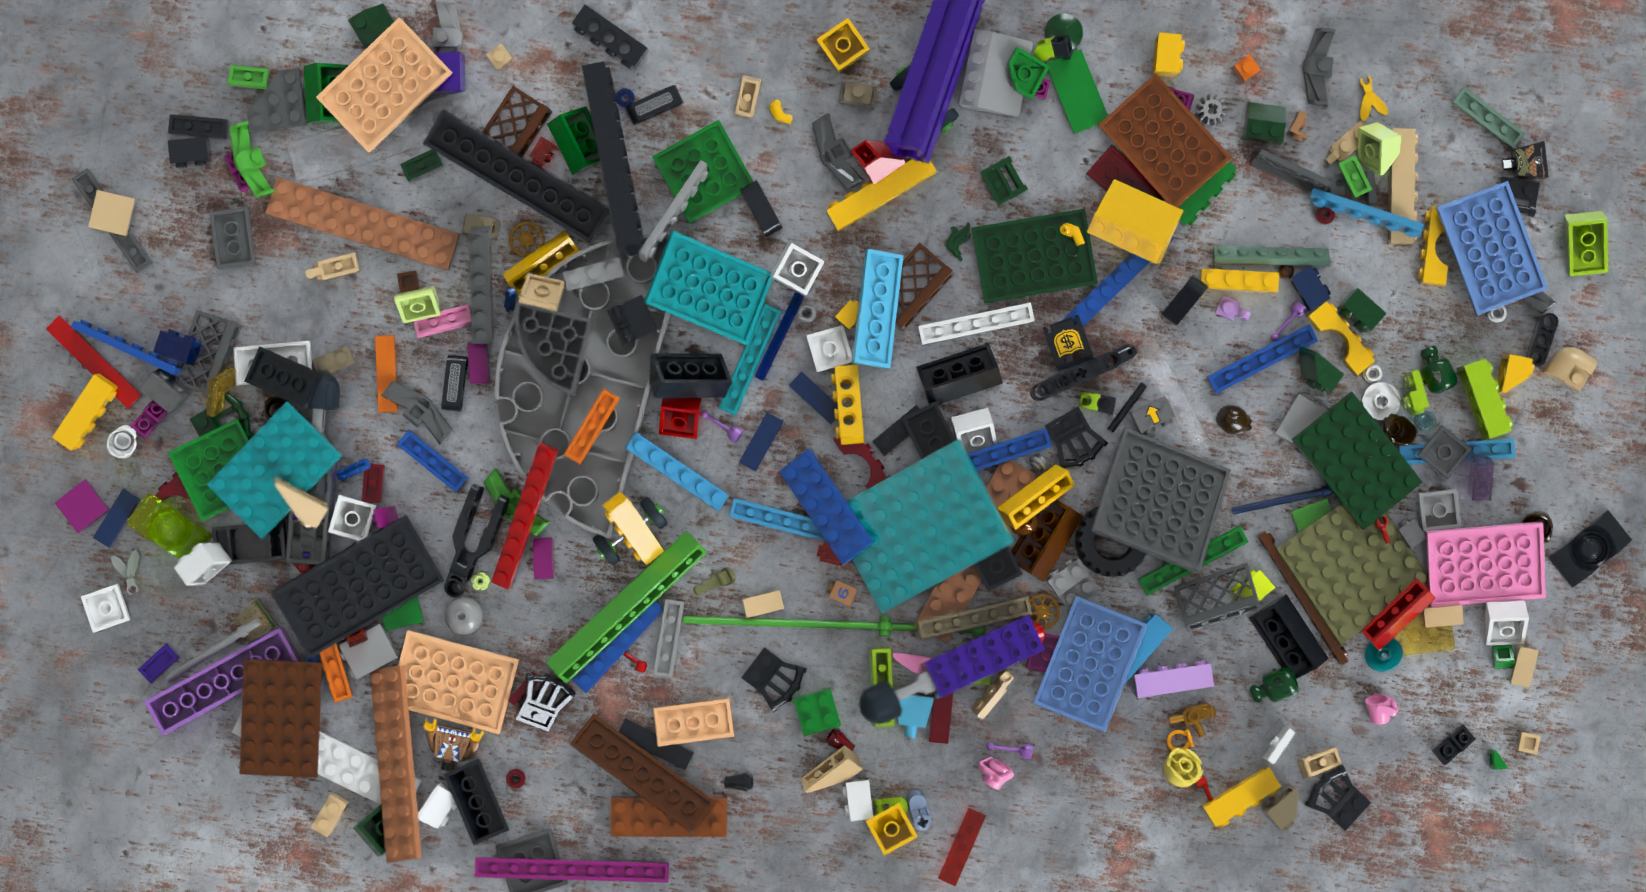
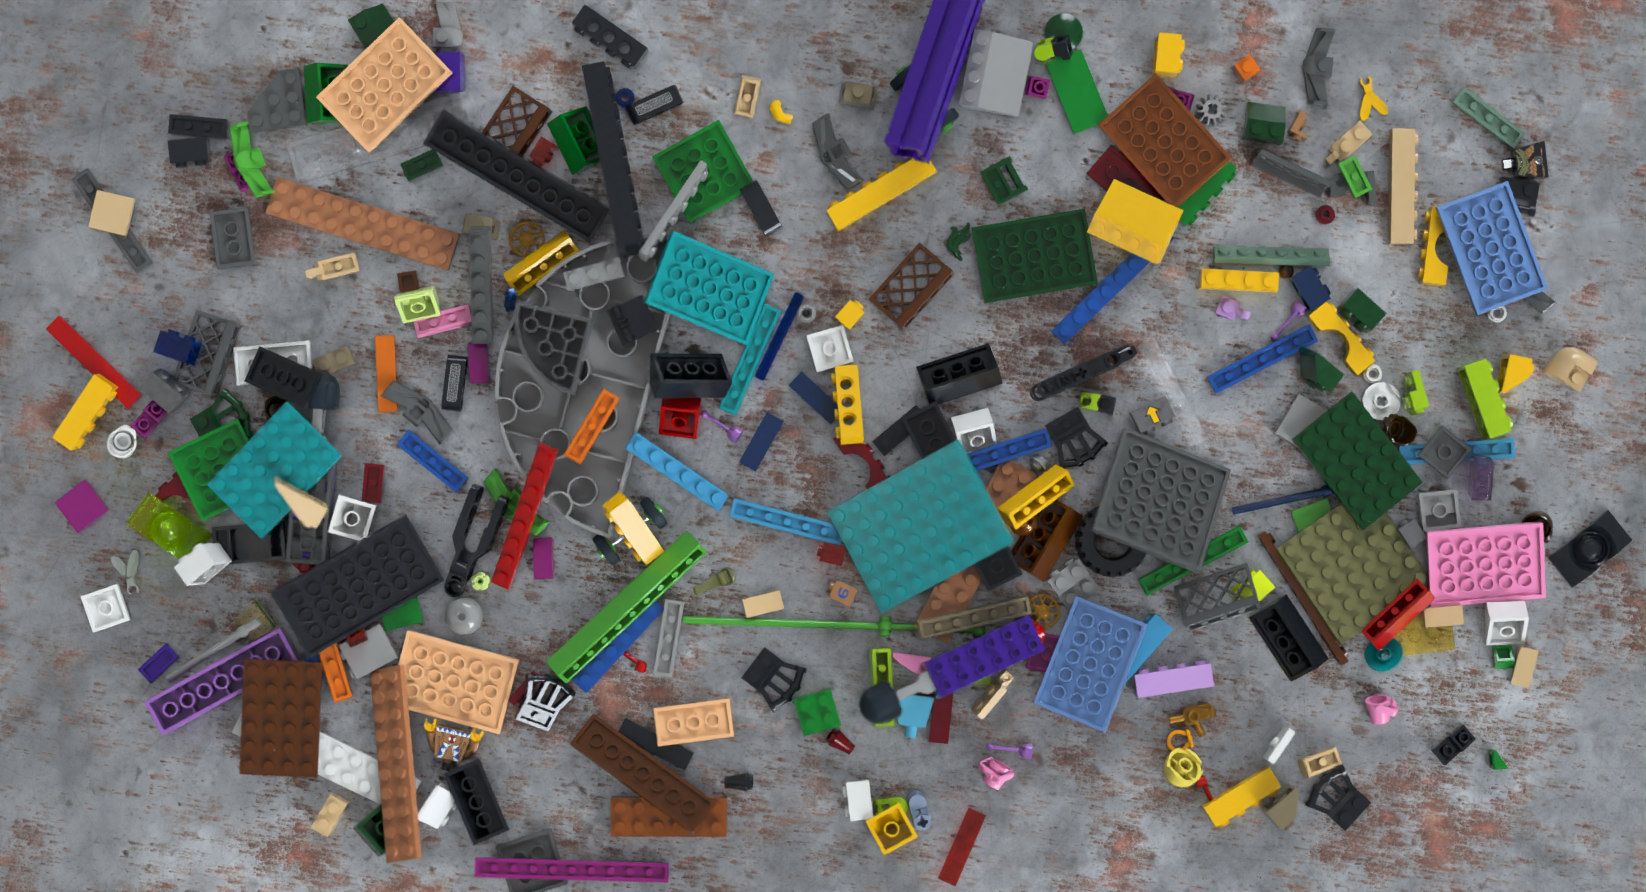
blue plate [71,319,182,376] -> none
dark blue tile [93,489,140,548] -> none
clear yellow plate [206,368,236,417] -> none
bright green plate [227,65,270,89] -> none
blue axle [336,459,371,481] -> none
magenta slope [372,506,398,529] -> none
tan plate [486,43,513,71] -> none
dark red plate [506,769,526,788] -> none
tan tile [519,273,566,311] -> none
white brick [769,243,825,295] -> none
blue plate [779,449,874,565] -> none
tan slope [801,745,863,793] -> none
yellow brick [816,18,870,74] -> none
red slope [850,140,906,184] -> none
medium azure plate [852,249,903,369] -> none
white plate [918,303,1035,345] -> none
green plate [1007,47,1050,100] -> none
black container [1042,315,1094,371] -> none
yellow arm [1060,223,1085,246] -> none
black bar [1107,382,1147,433] -> none
black beam [1161,274,1209,326] -> none
dark brown hair [1216,405,1252,435] -> none
dark green piece [1250,667,1299,702] -> none
dark azure plate [1310,188,1424,238] -> none
yellowish green slope [1357,122,1401,176] -> none
red hand [1375,516,1390,544] -> none
clear light blue wheel [1414,411,1436,430] -> none
dark green piece [1420,345,1458,394] -> none
tan plate [1517,731,1541,755] -> none
black beam [1525,313,1559,367] -> none
lime slope [1564,211,1608,276] -> none

